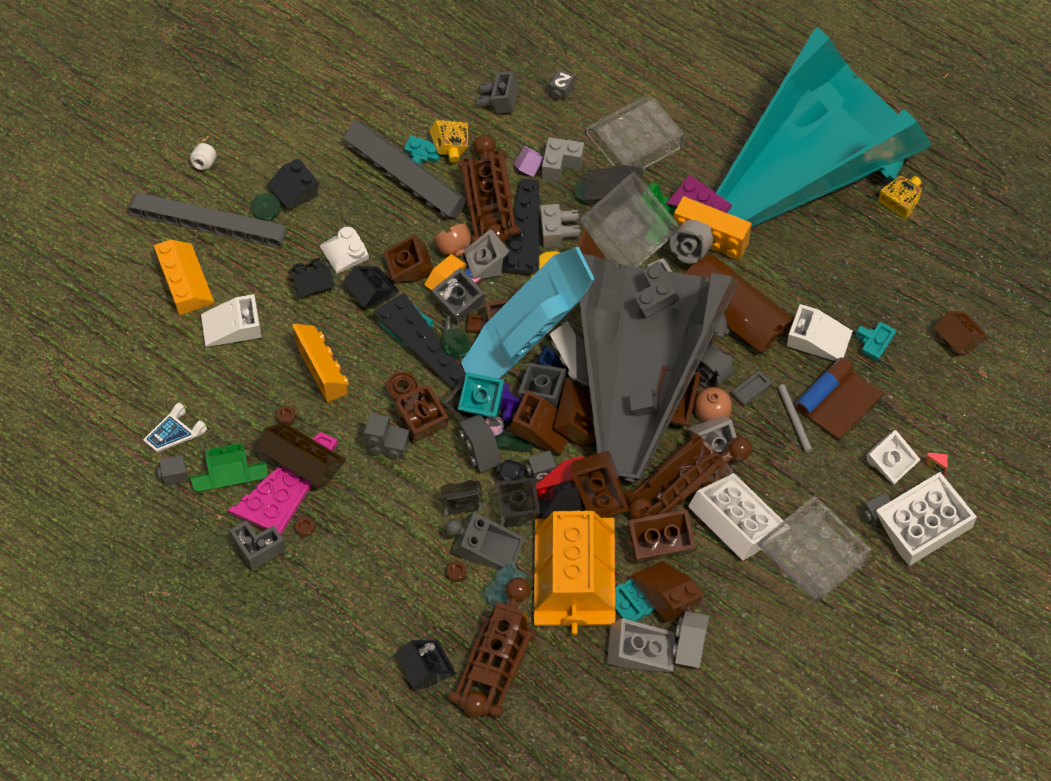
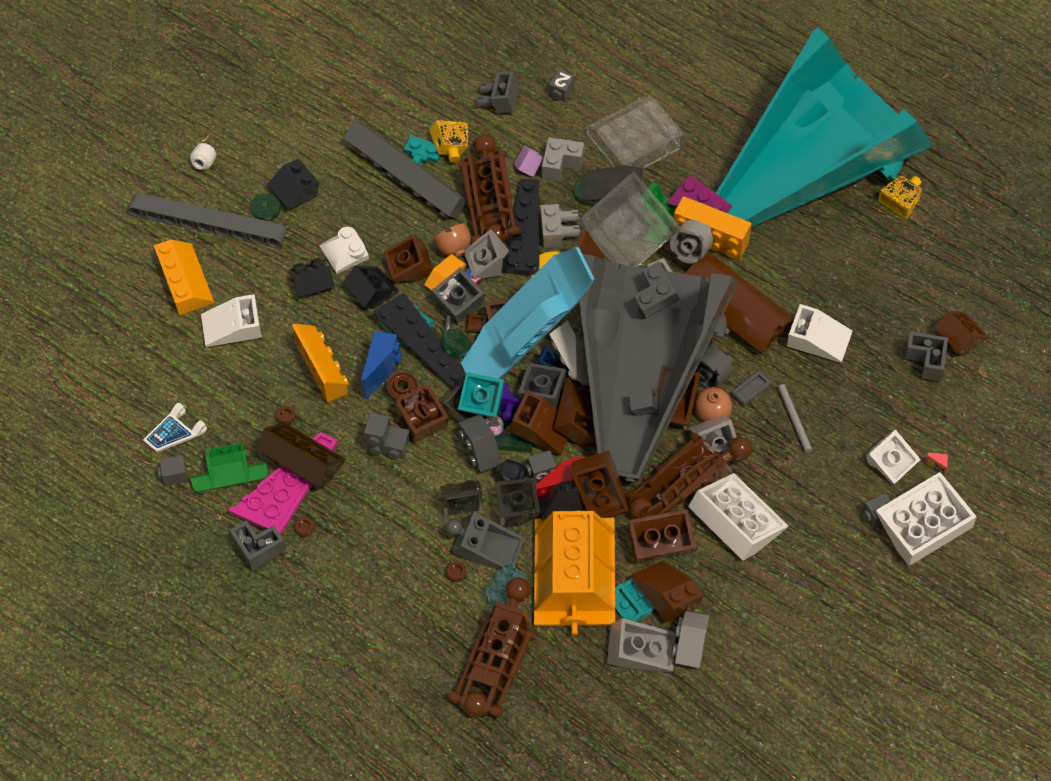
black slope [396,640,456,689] -> none
clear slope [757,496,872,600] -> none
reddish brown door [794,357,883,440] -> none
teal hinge [855,322,896,362] -> none
none -> blue slope [361,331,402,399]
none -> dark grey brick [905,331,948,382]

